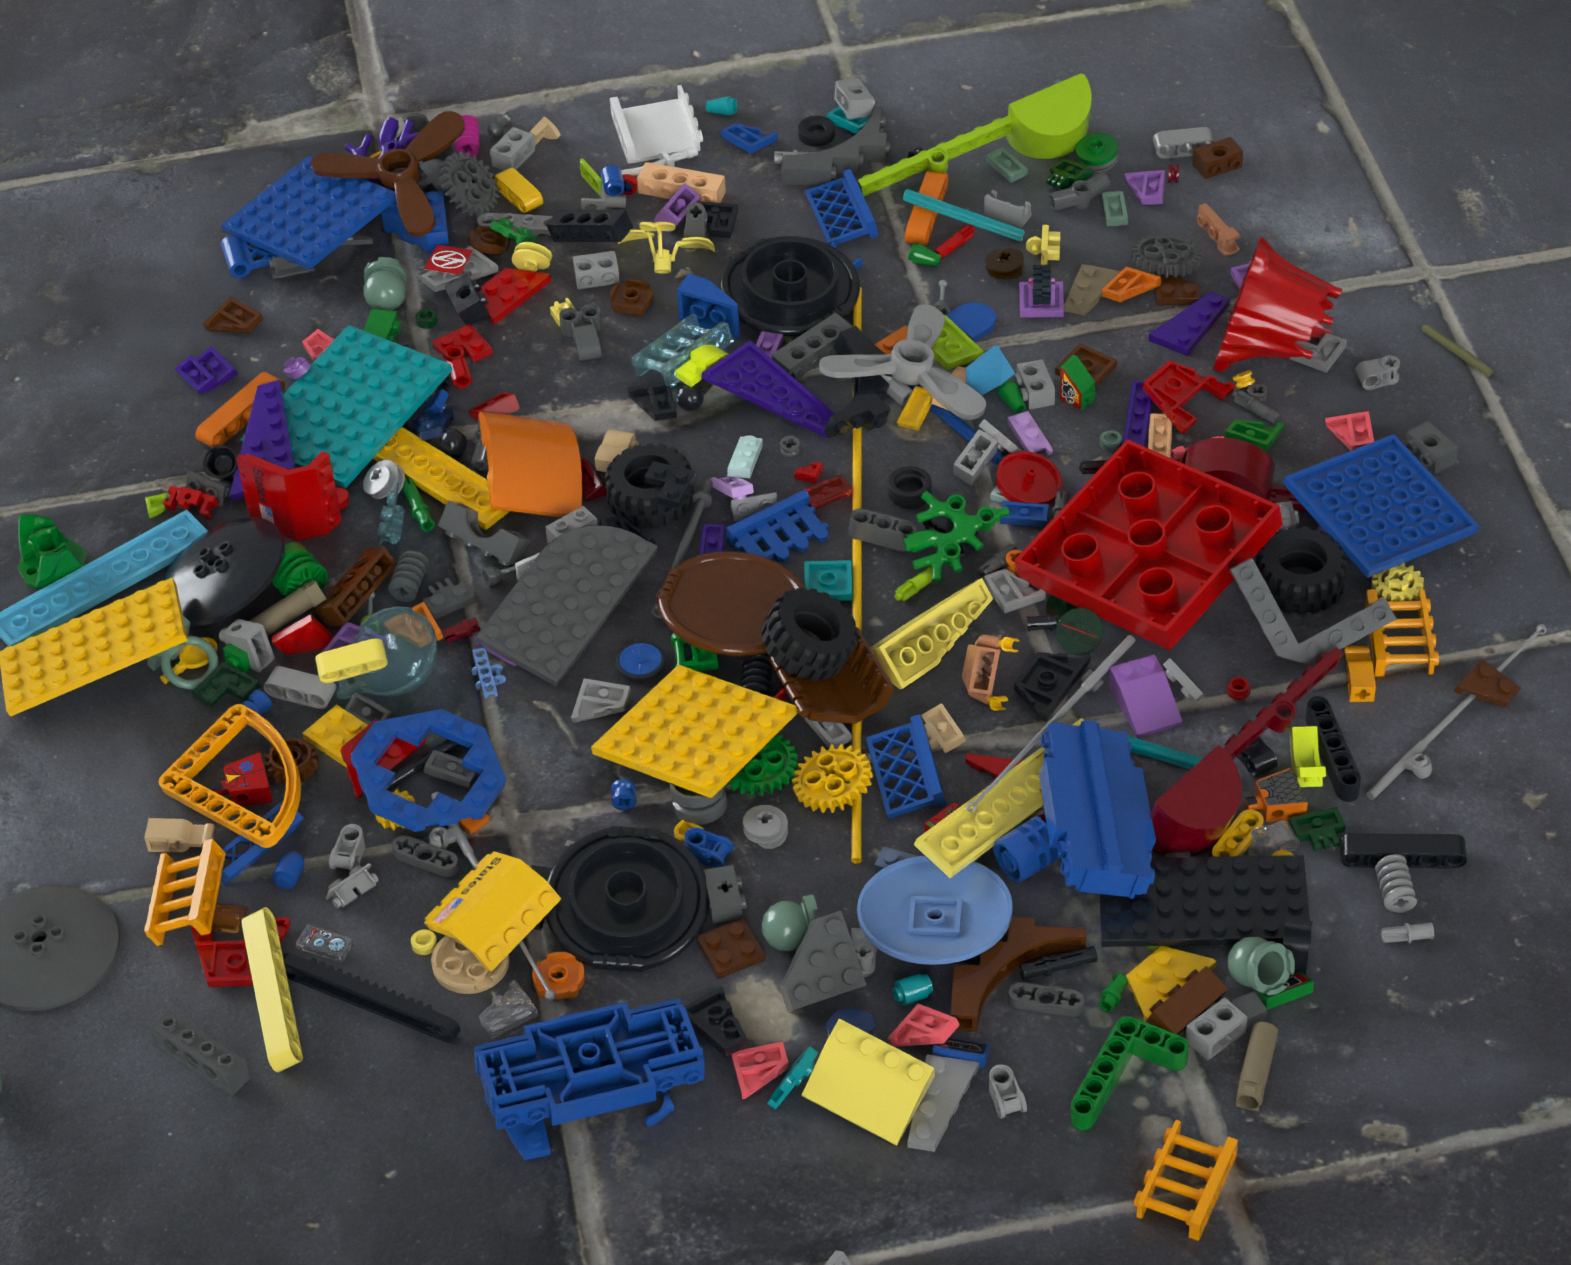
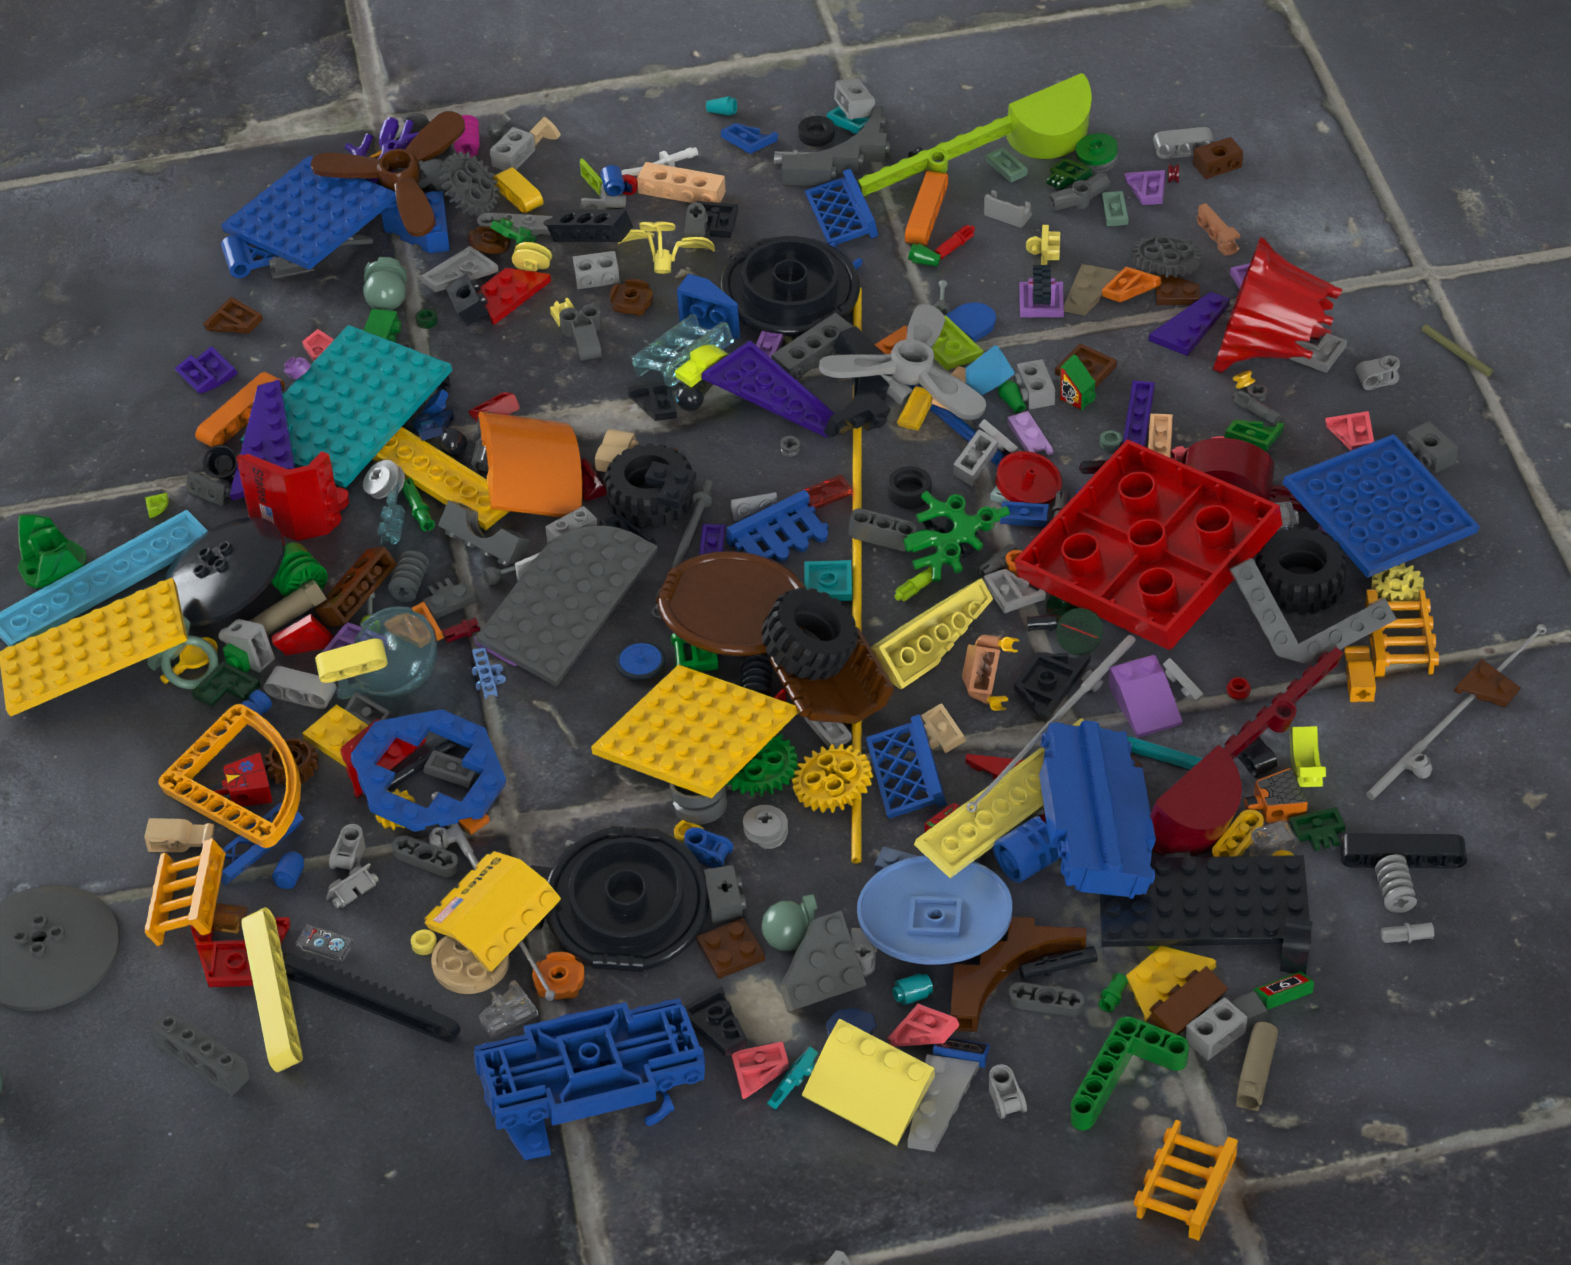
red piece [163,486,219,520] -> none
red sticker [424,244,473,275] -> none
red plate [432,324,493,362] -> none
red piece [444,344,472,389] -> none
light grey wing [571,678,631,723] -> none
white panel [610,85,703,164] -> none
blue wheel [611,779,637,810] -> none
medium lavender brick [653,183,701,234] -> none
lavender hinge [710,474,754,500] -> none
light aqua plate [728,436,763,478] -> none
red tile [794,462,824,484] -> none
teal axle [903,189,1025,242] -> none
dark brown piece [985,249,1024,280] -> none
red wing [1142,360,1235,435] -> none
sand green tile [1227,937,1295,995] -> none
black beam [1306,696,1361,802] -> none

